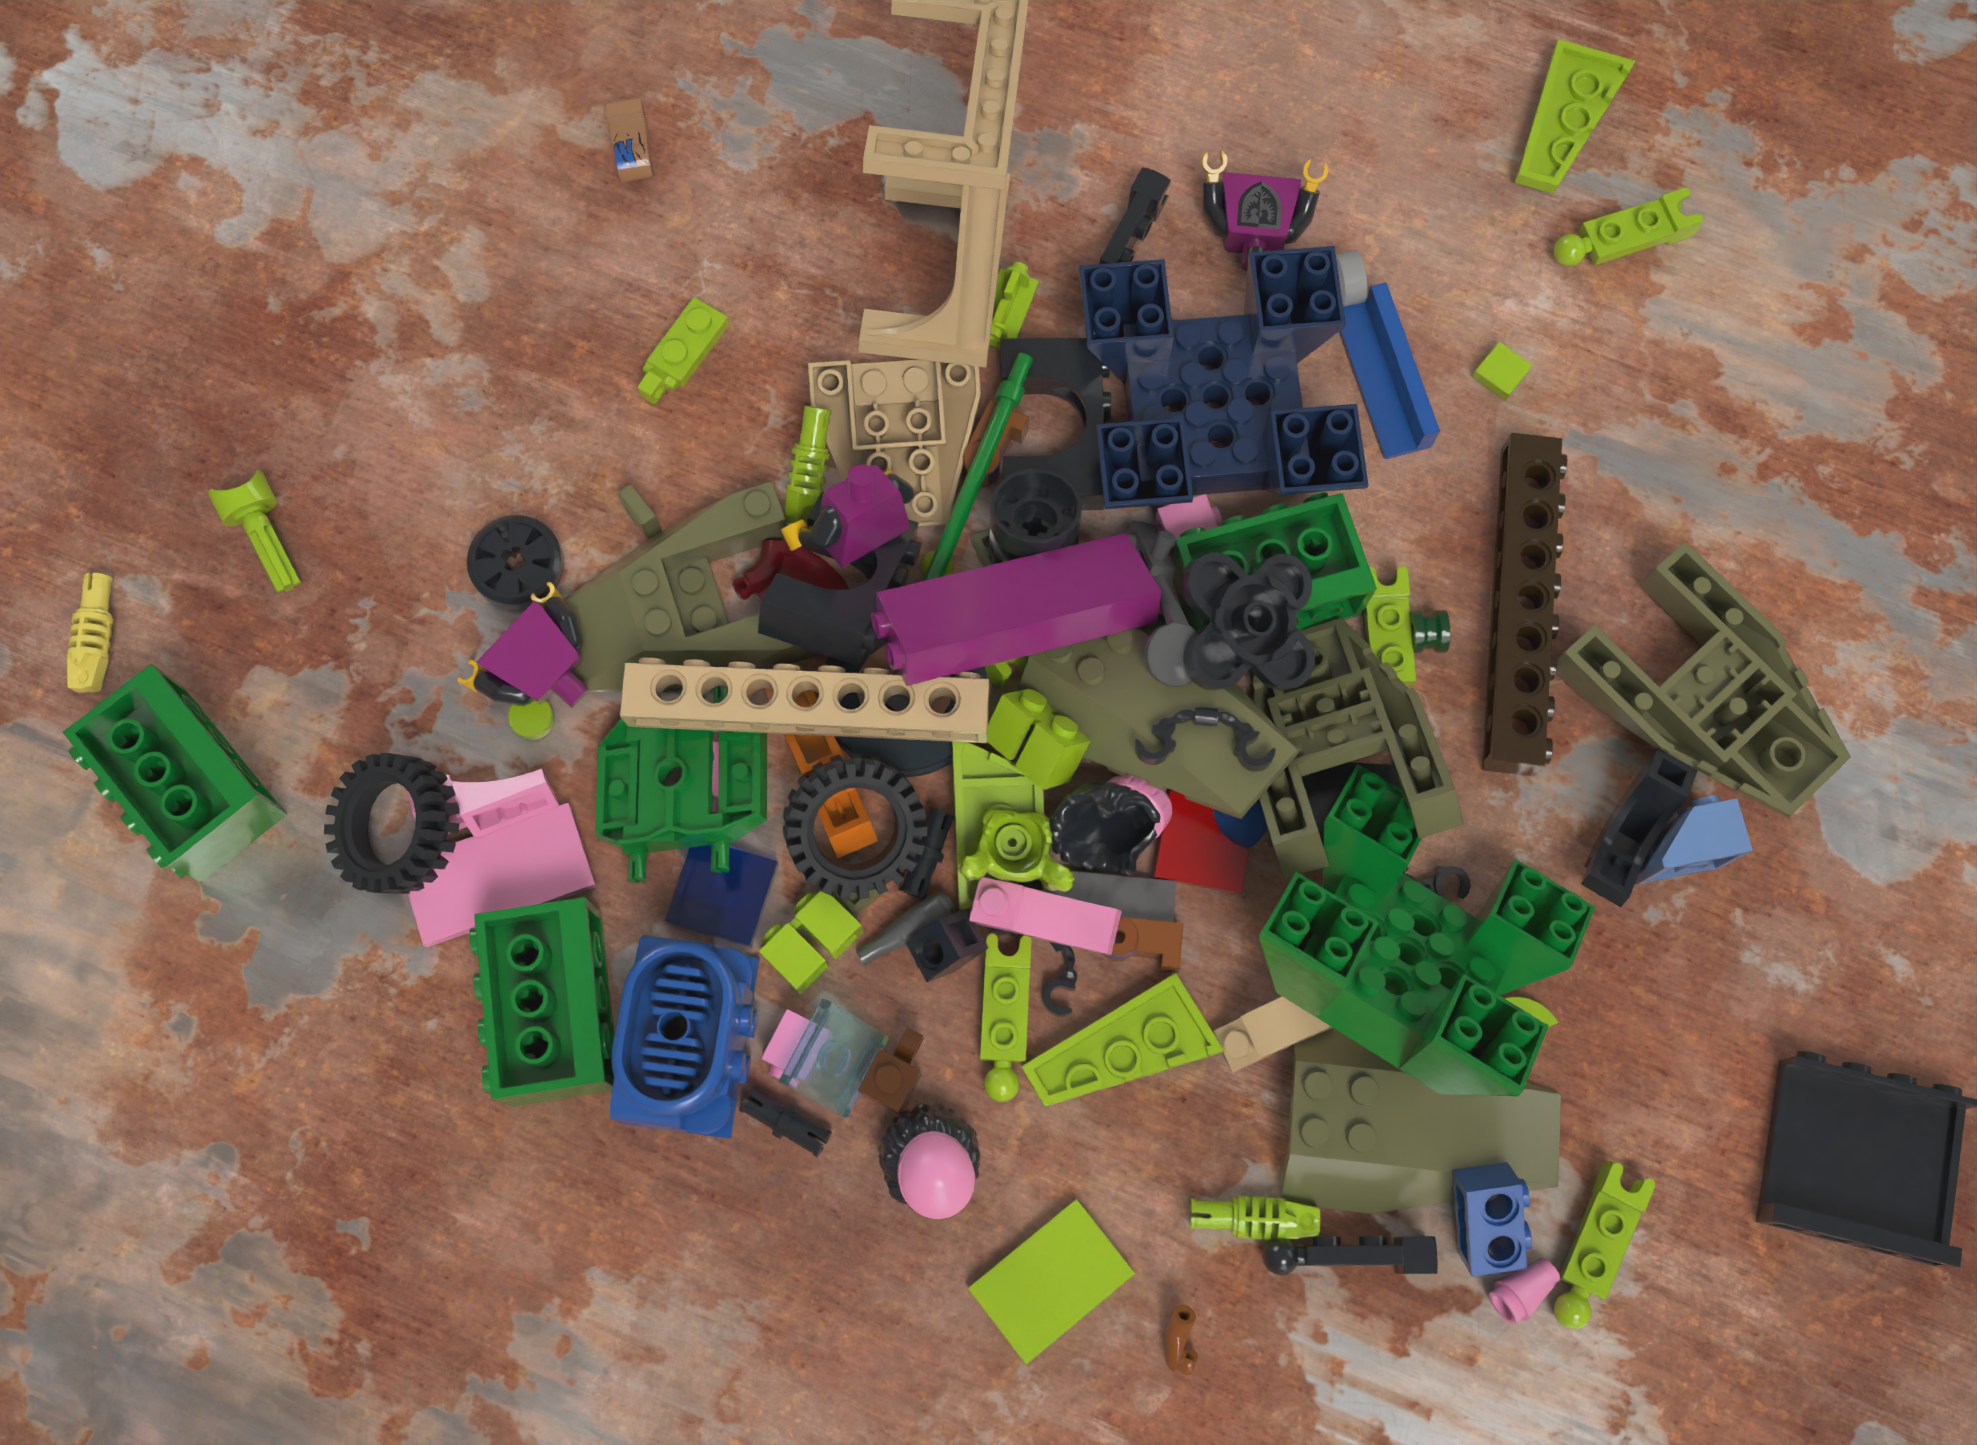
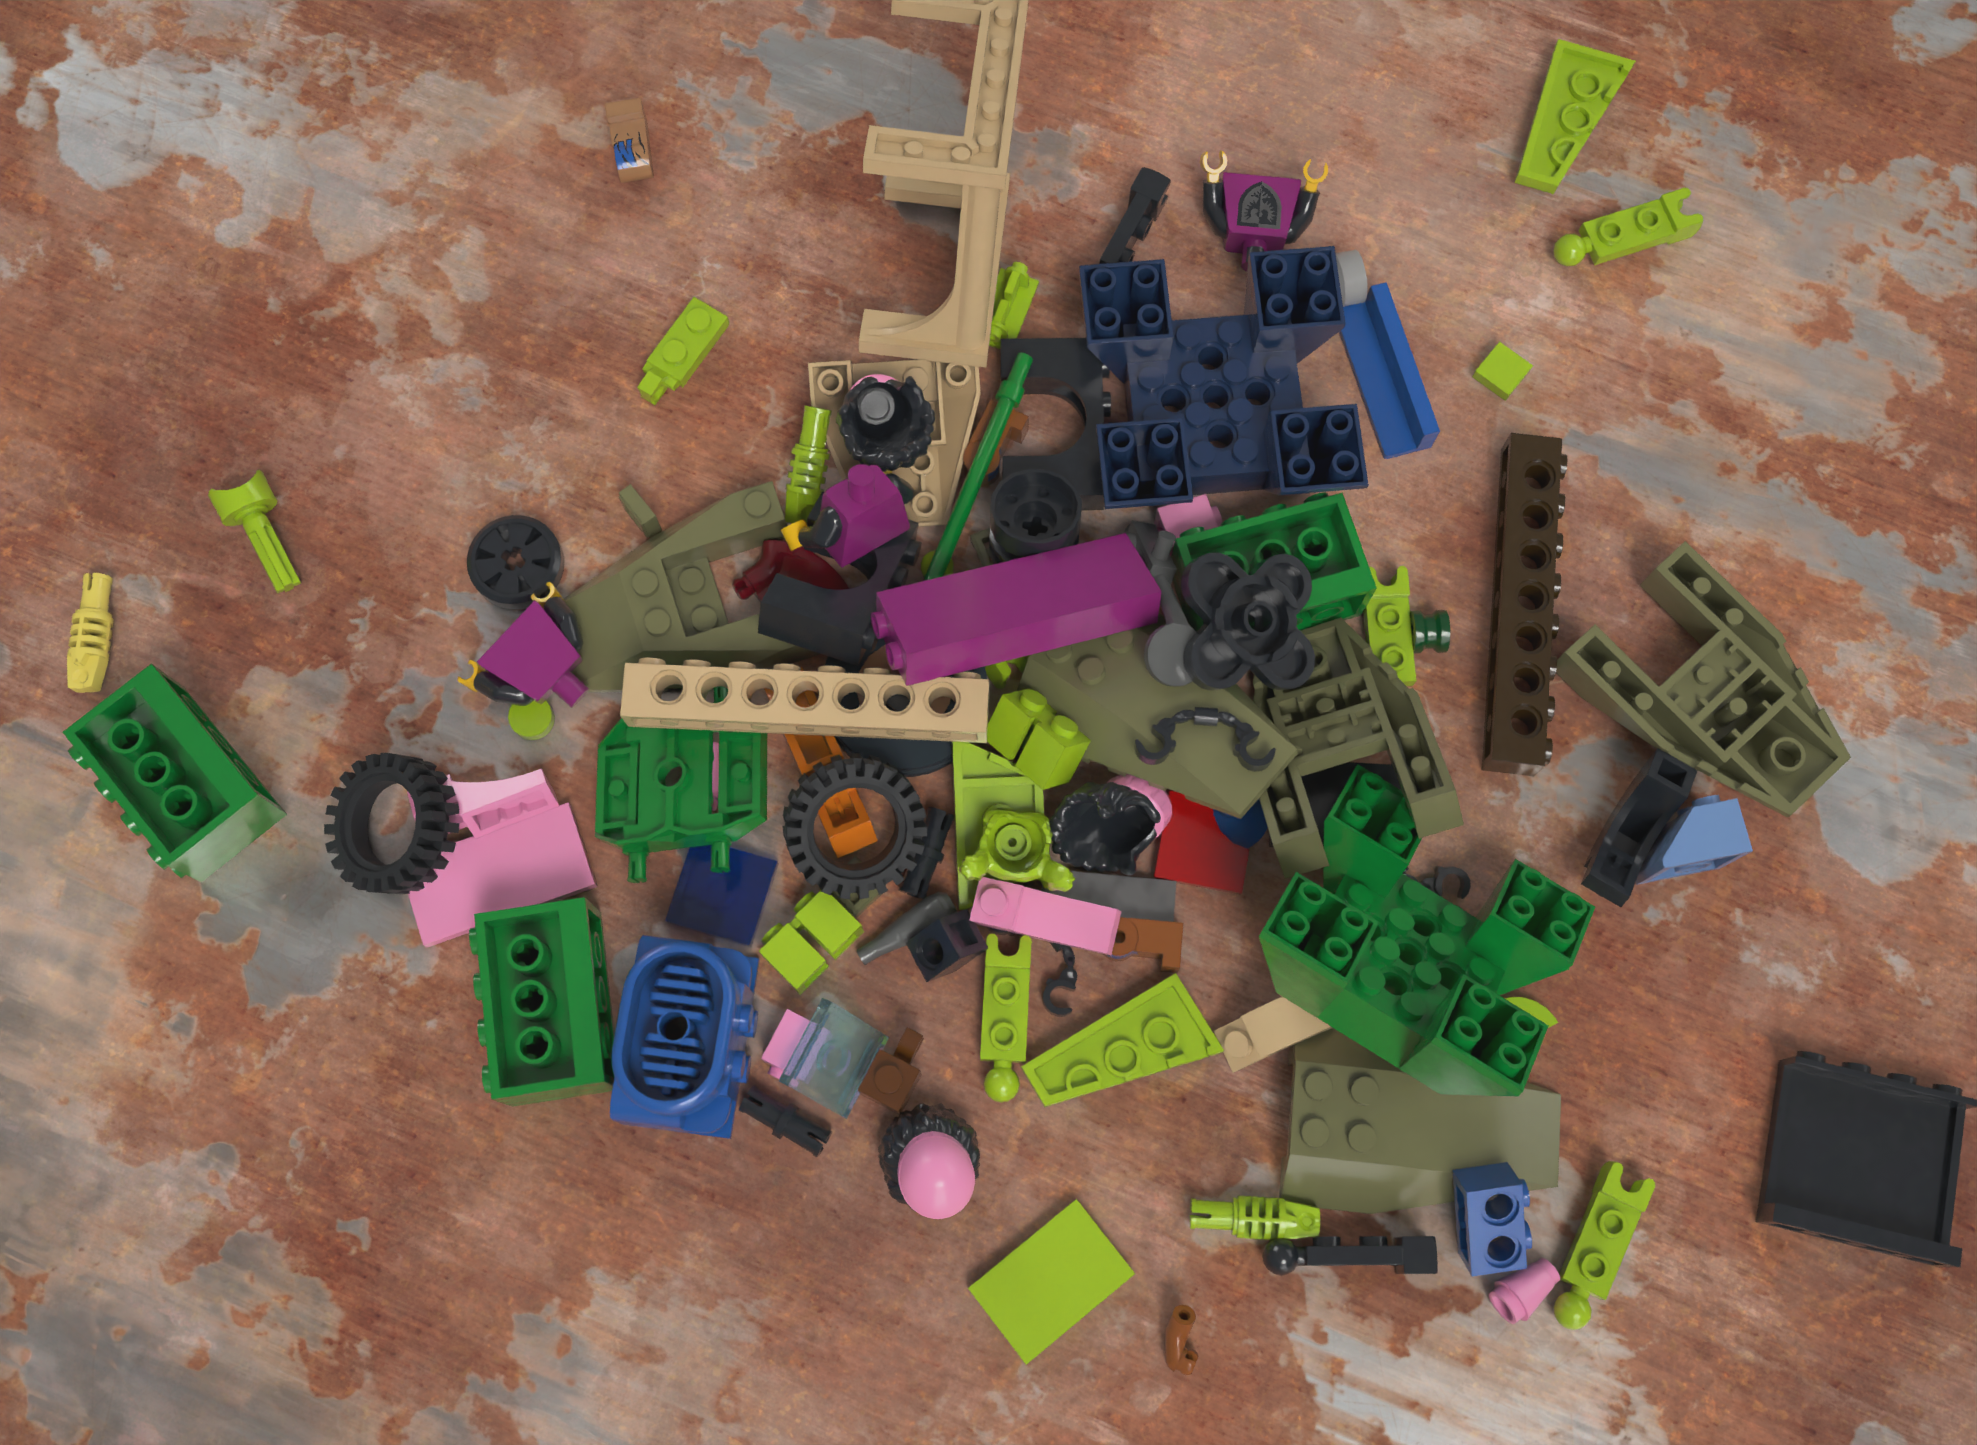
none -> black hair [836,374,935,472]

